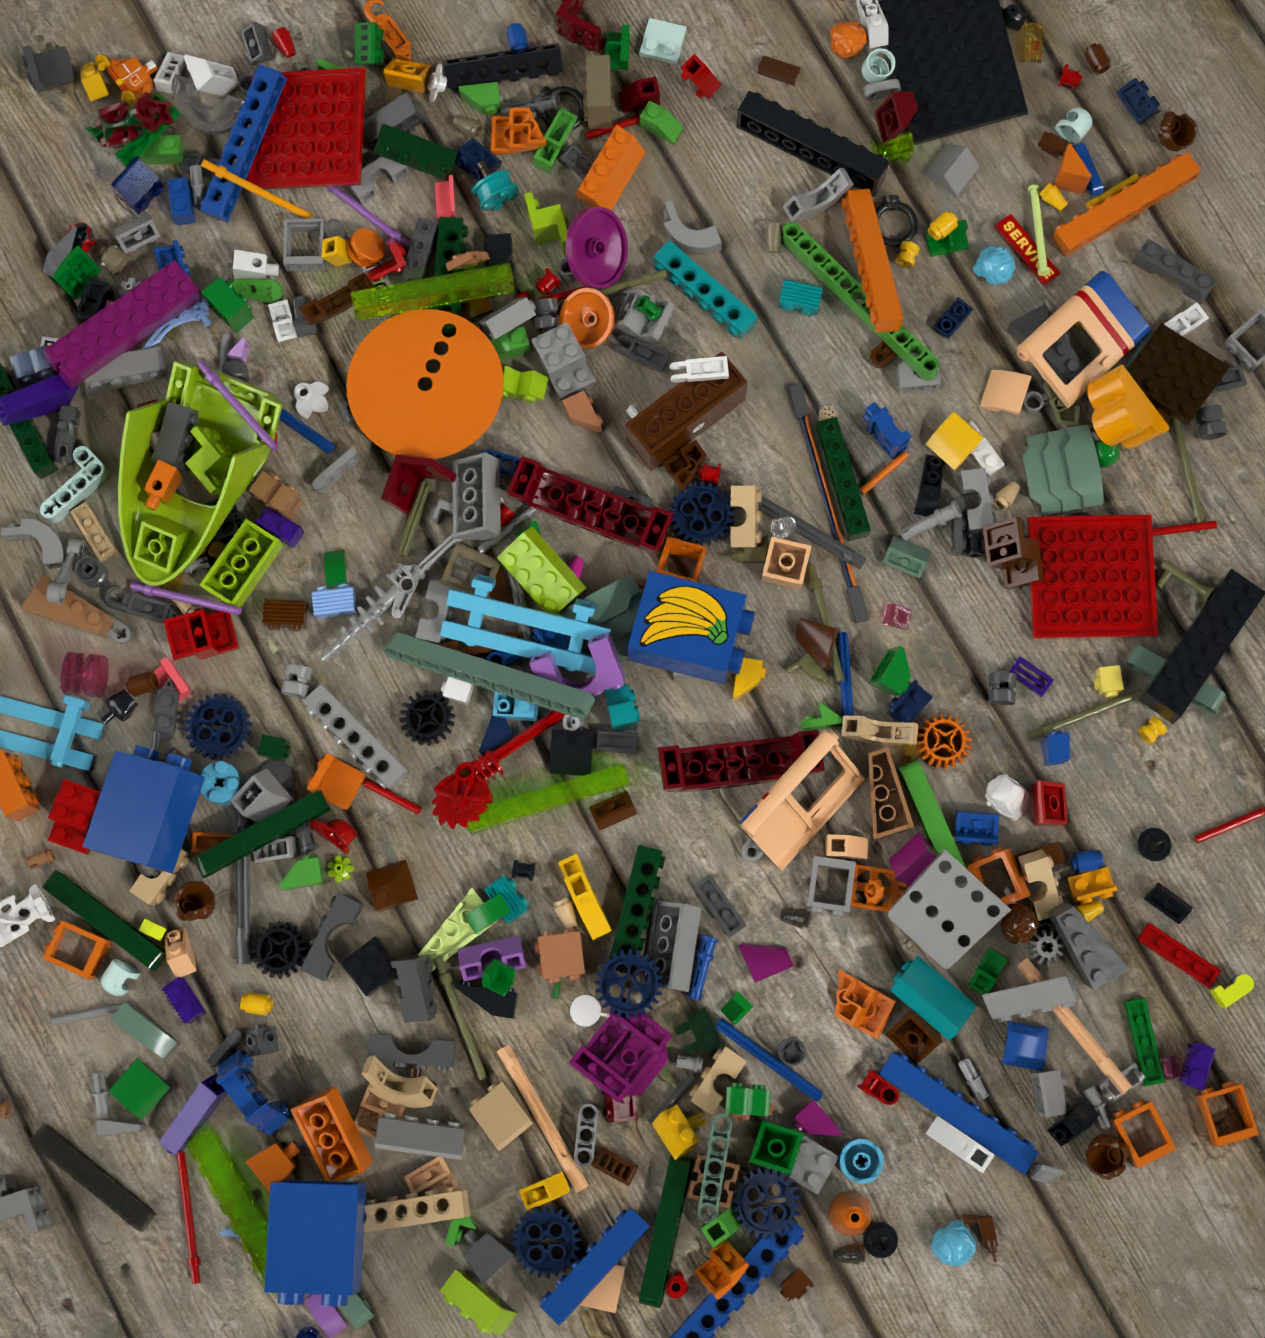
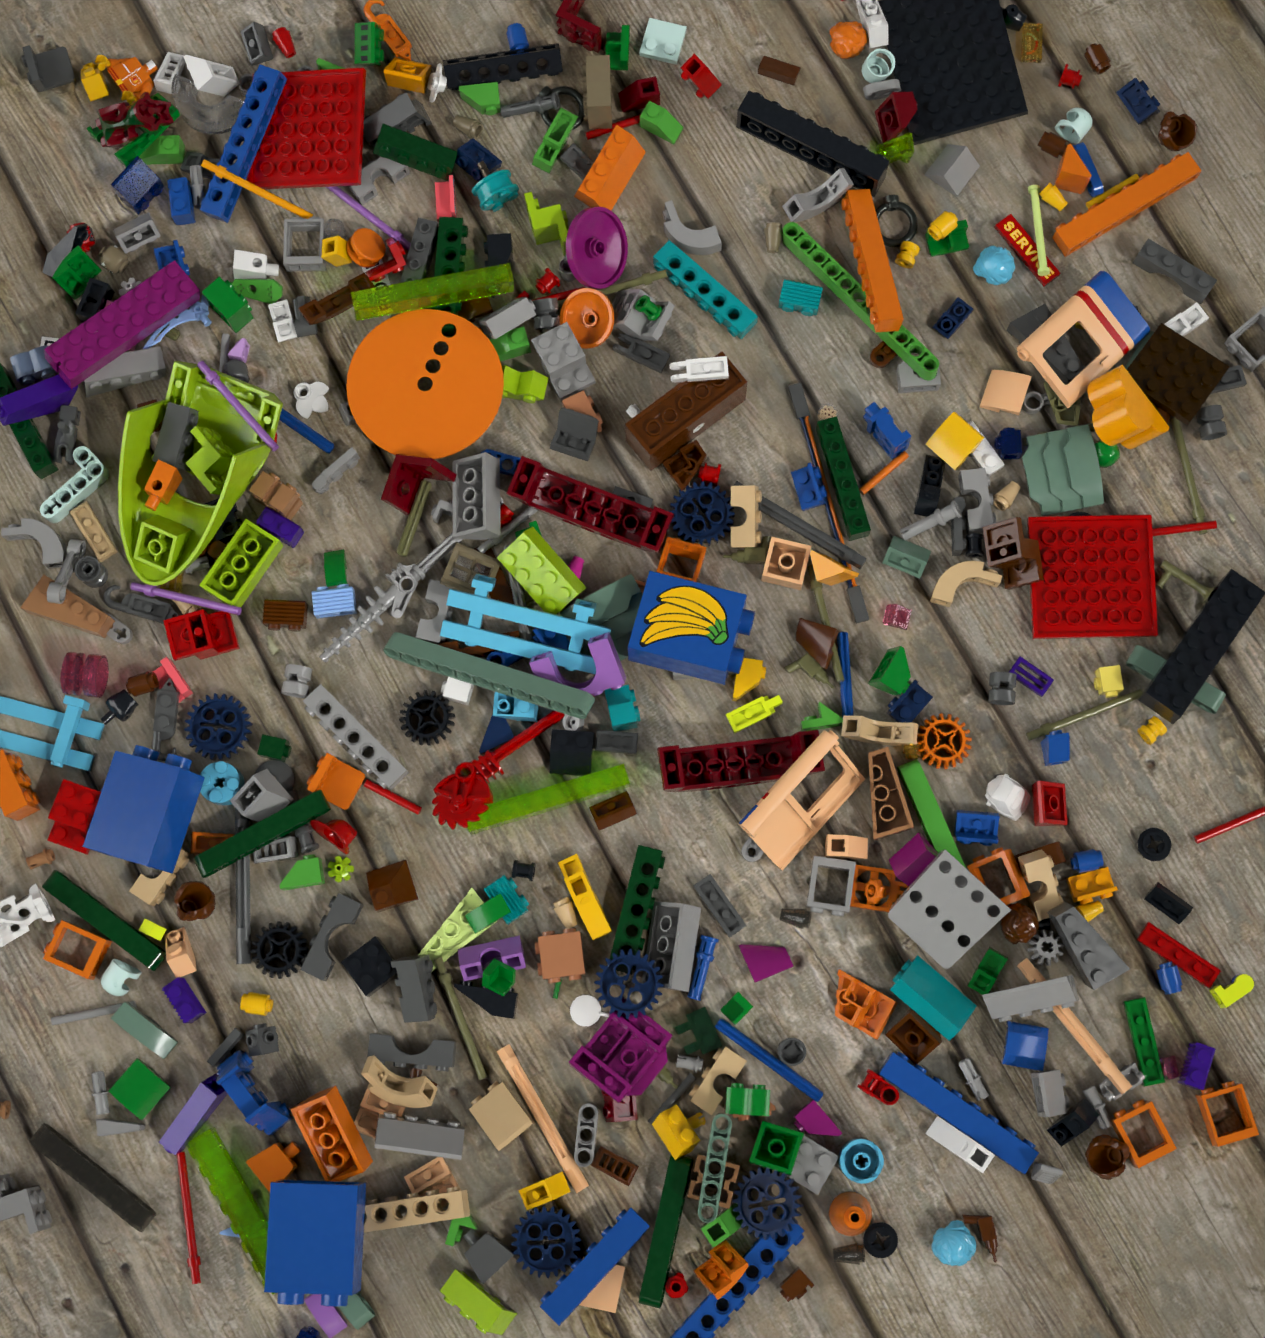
nougat wing [446,250,490,271] -> none
orange slope [491,108,546,155] -> none
clear brick [770,515,796,539] -> none
none -> dark grey bracket [550,408,599,461]
none -> neon yellow hinge [725,695,783,733]
none -> blue bracket [791,462,827,511]
none -> light orange slope [810,550,859,586]
none -> tan arch [930,561,1002,607]
none -> clear blue brick [994,428,1022,460]
none -> blue brick [1156,962,1183,994]

